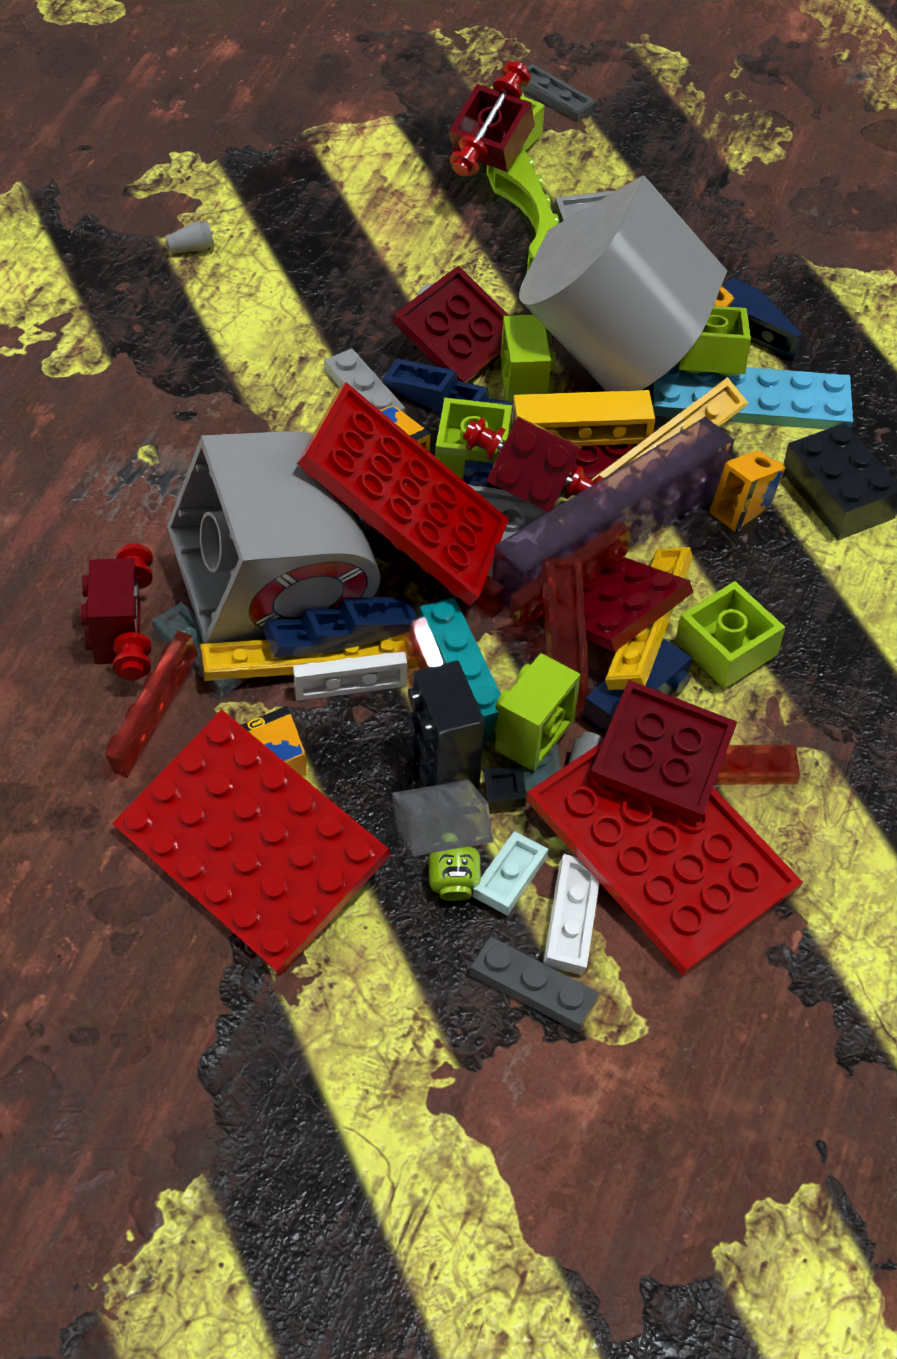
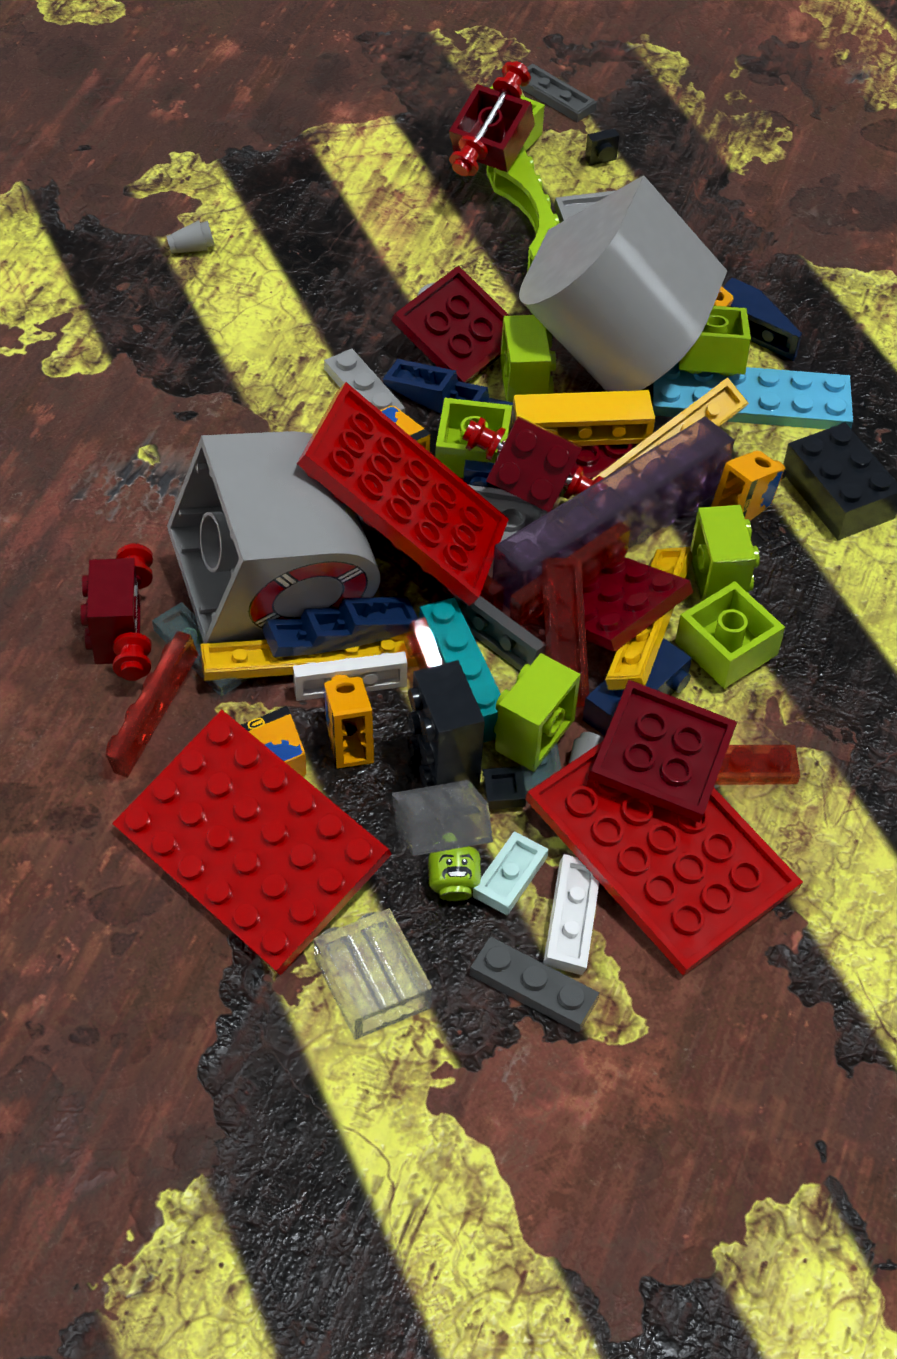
none -> clear brick [314,908,432,1040]
none -> light orange torso [324,675,374,769]
none -> dark grey plate [453,595,546,671]
none -> black plate [585,128,619,166]
none -> lime brick [691,505,760,601]

